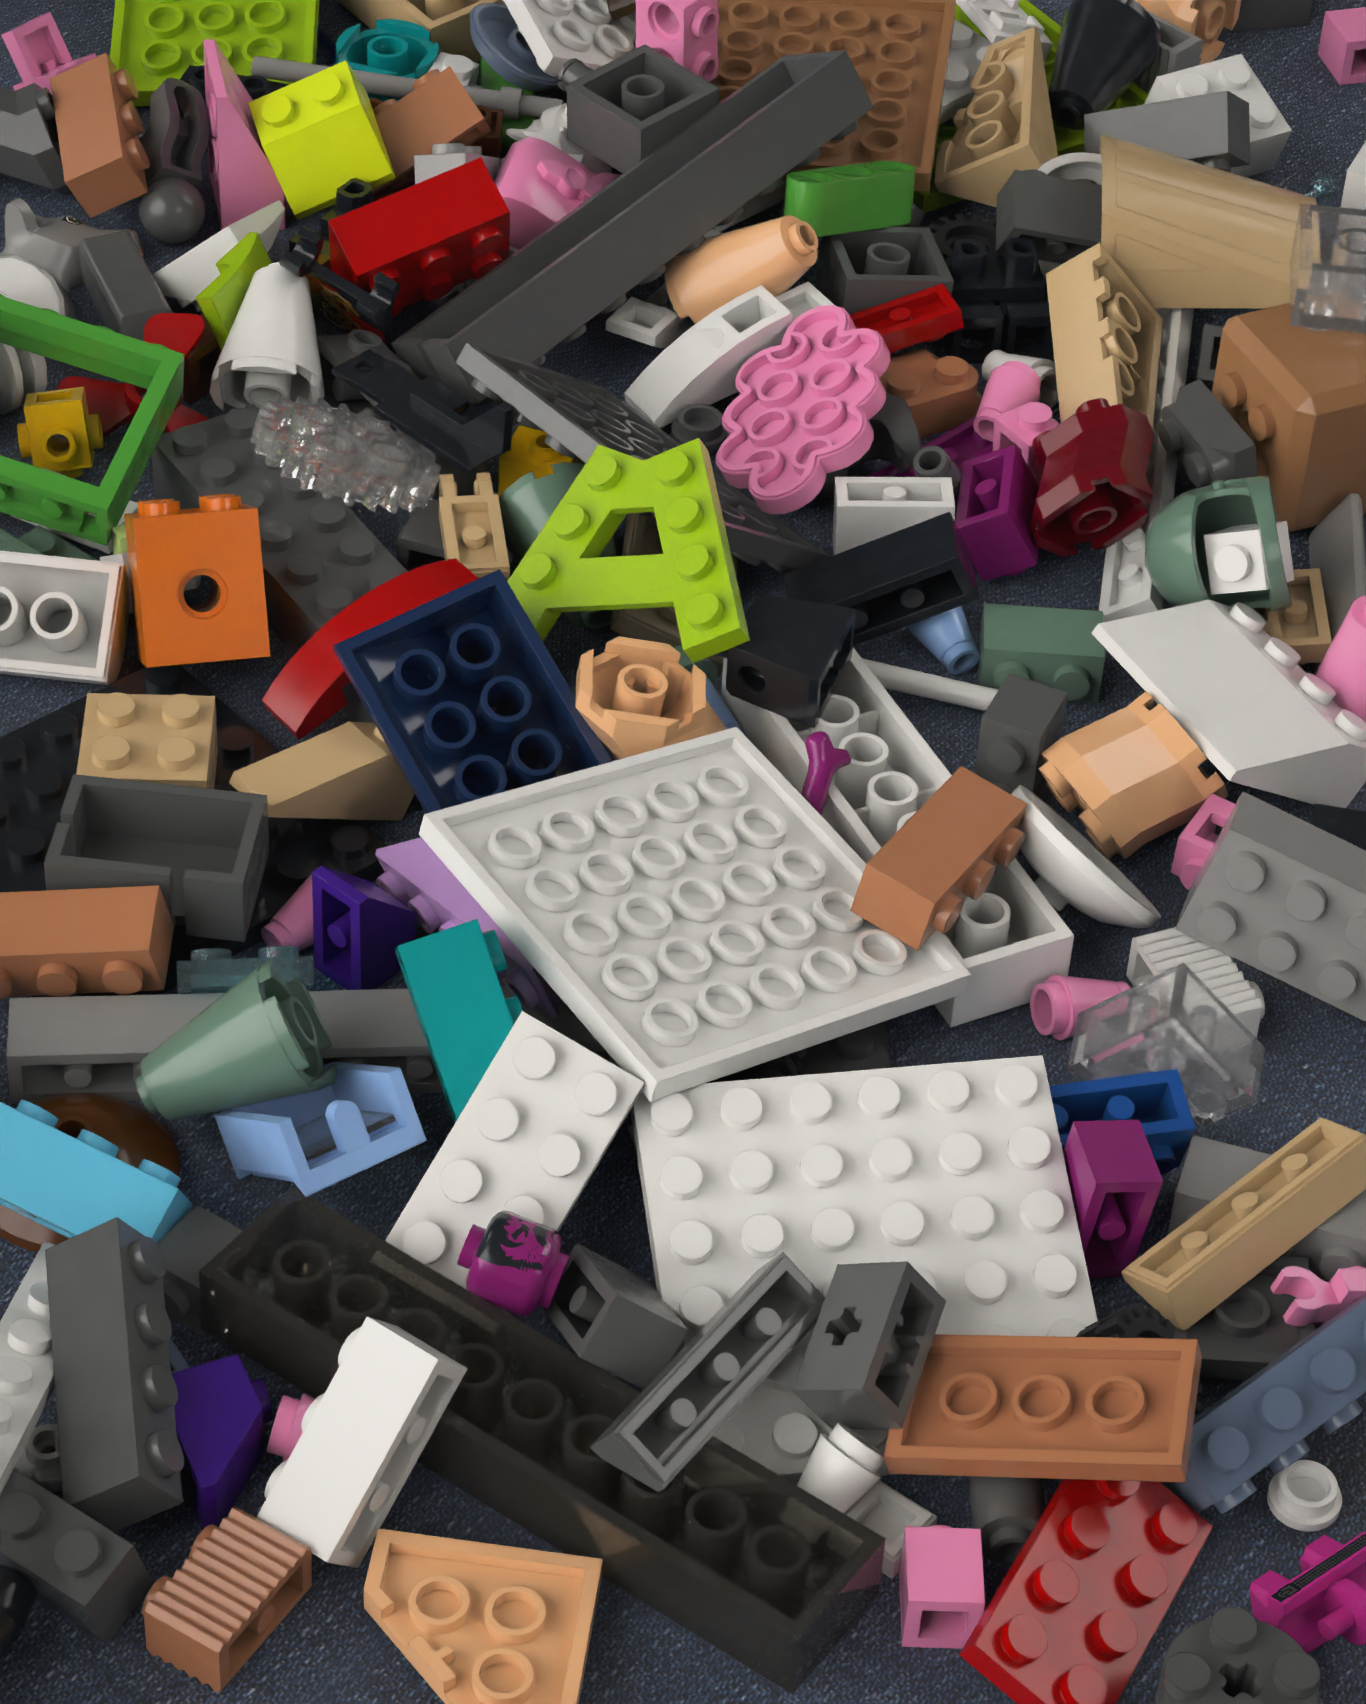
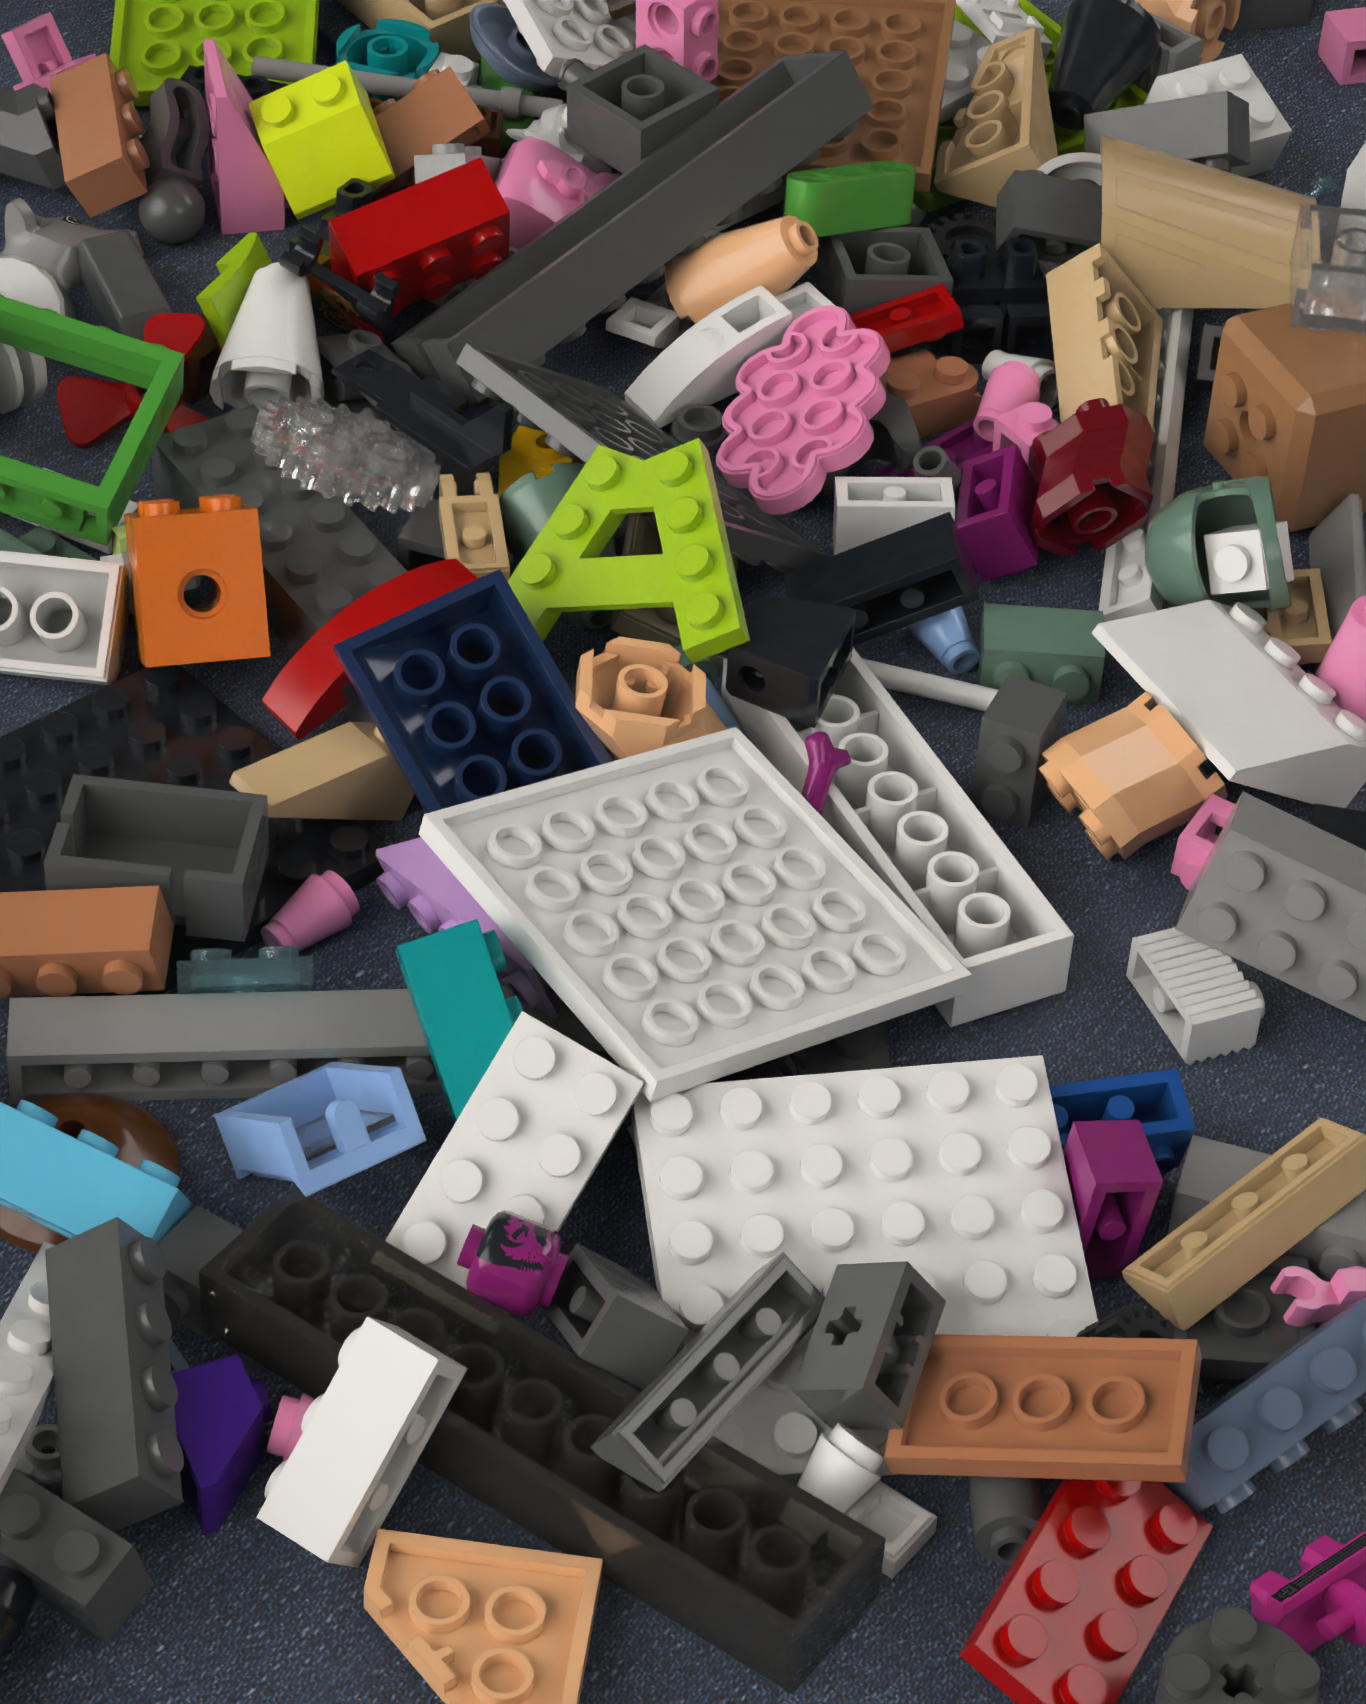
yellow brick [17,387,104,478] -> none
tan brick [76,692,218,789] -> none
sand green cone [136,959,337,1121] -> none
nougat brick [142,1507,312,1692] -> none
white slope [152,200,285,313] -> none
dark purple slope [312,866,416,990] -> none
nougat brick [850,766,1028,951] -> none
bright pink brick [899,1525,985,1649] -> none
white dish [1011,785,1161,928] -> none
bright pink cone [1030,975,1134,1040] -> none
clear brick [1067,962,1265,1128] -> none
dark grey slope [1157,379,1258,488] -> none
white plate [1267,1460,1342,1532] -> none

